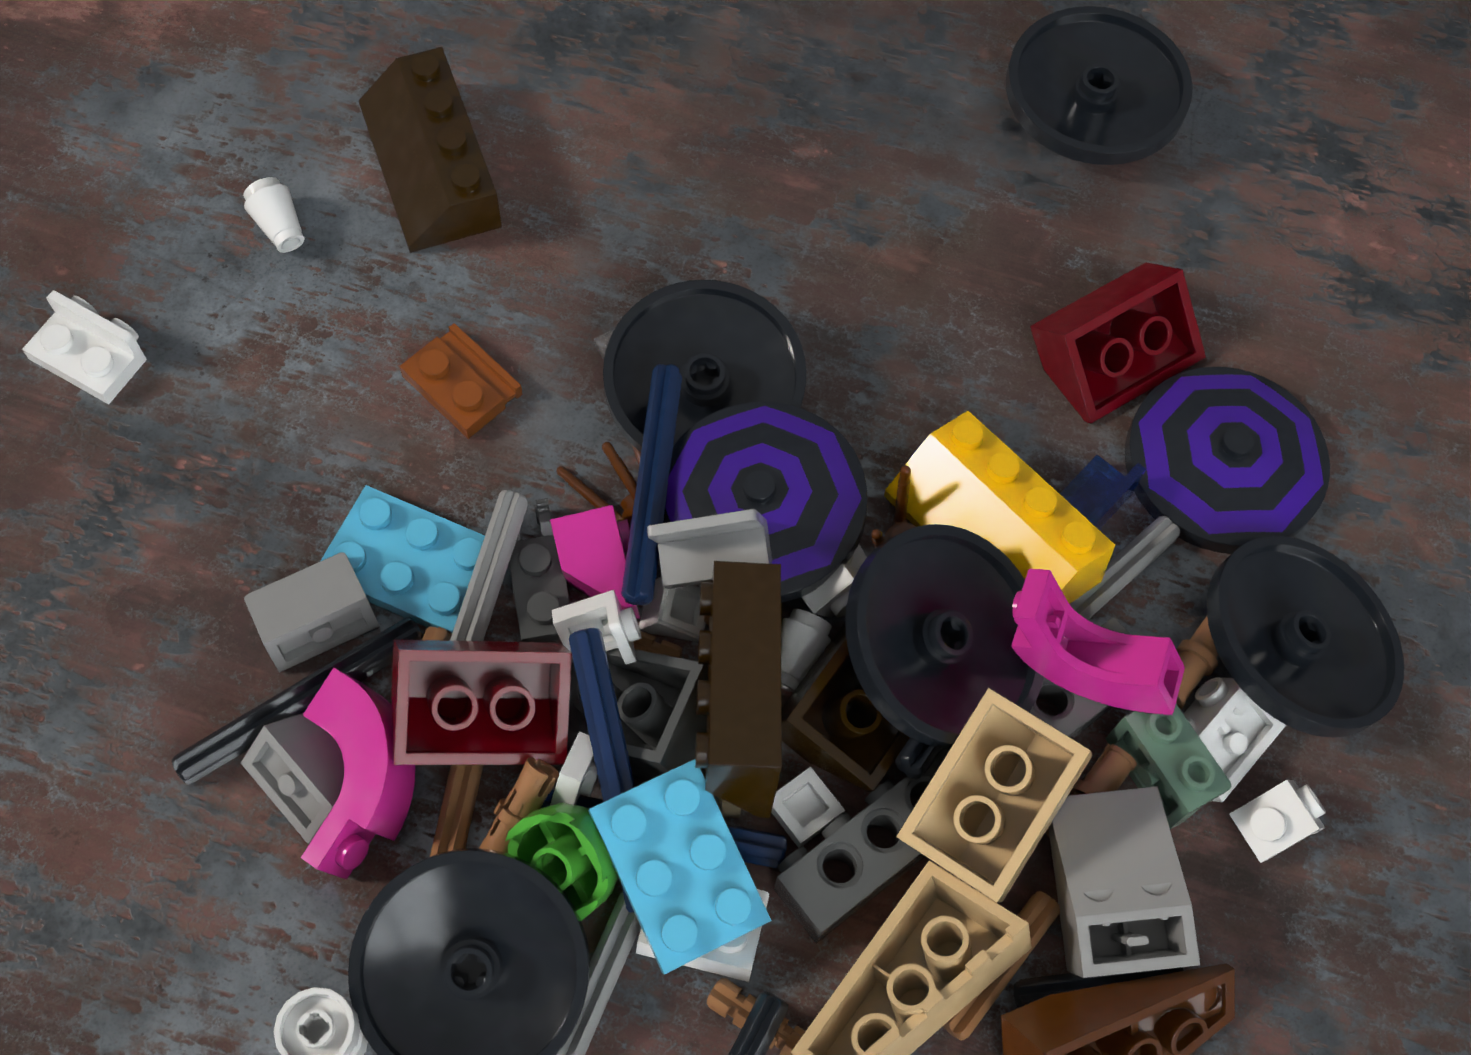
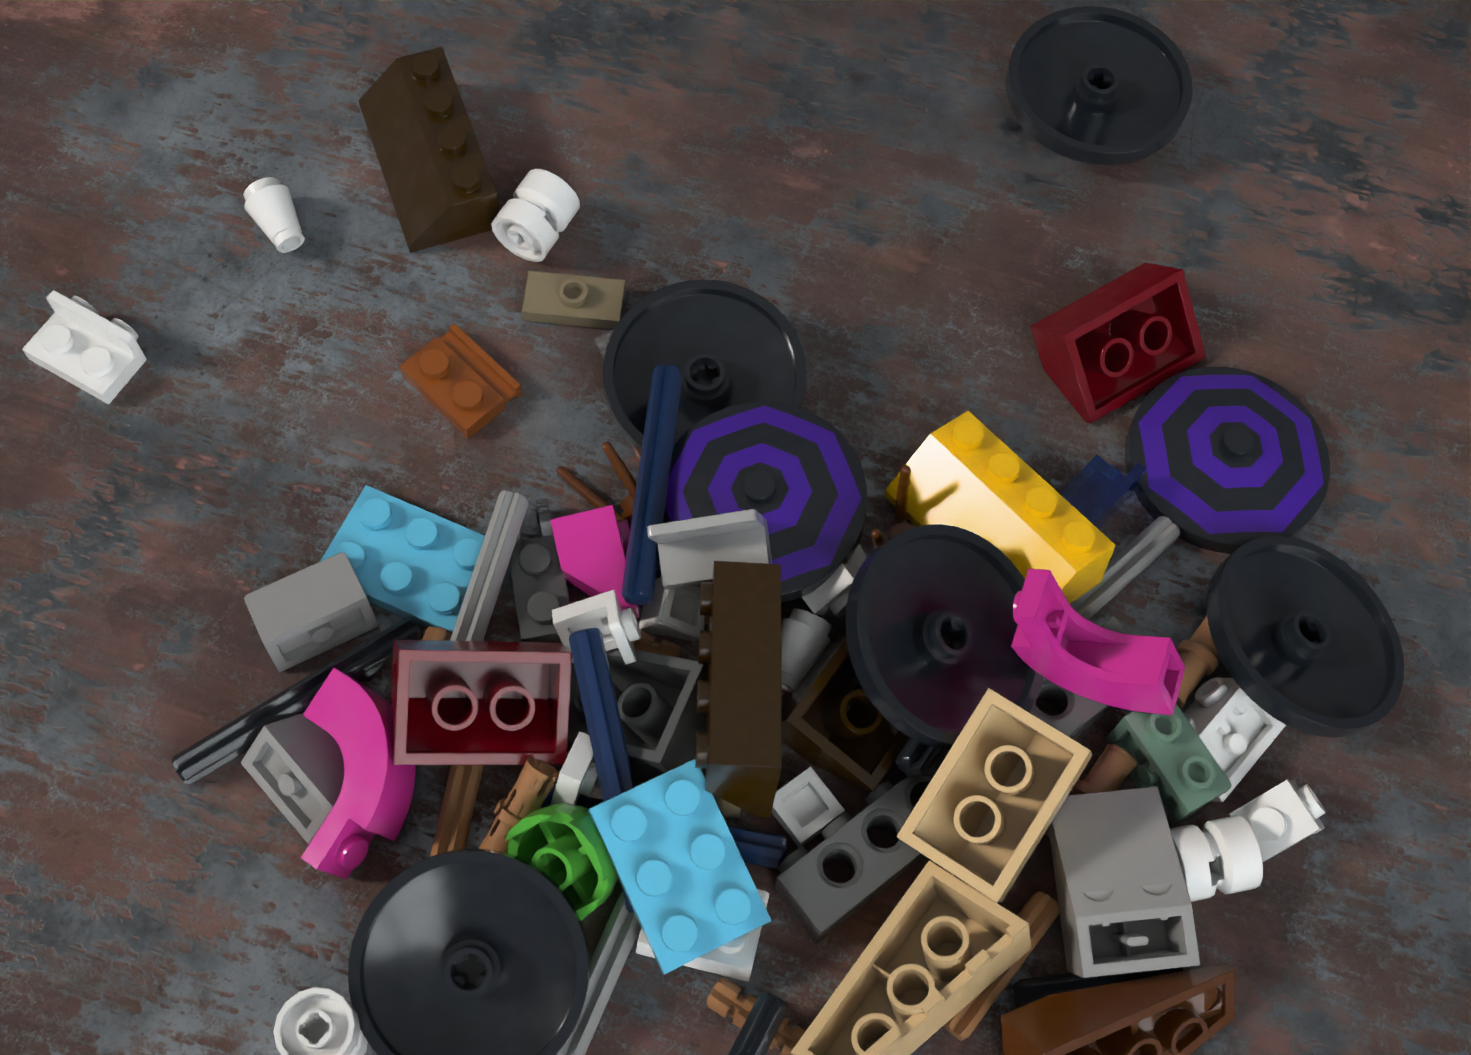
none -> white wheel [491,169,580,262]
none -> dark tan plate [522,270,626,330]
none -> white wheel [1170,815,1263,902]

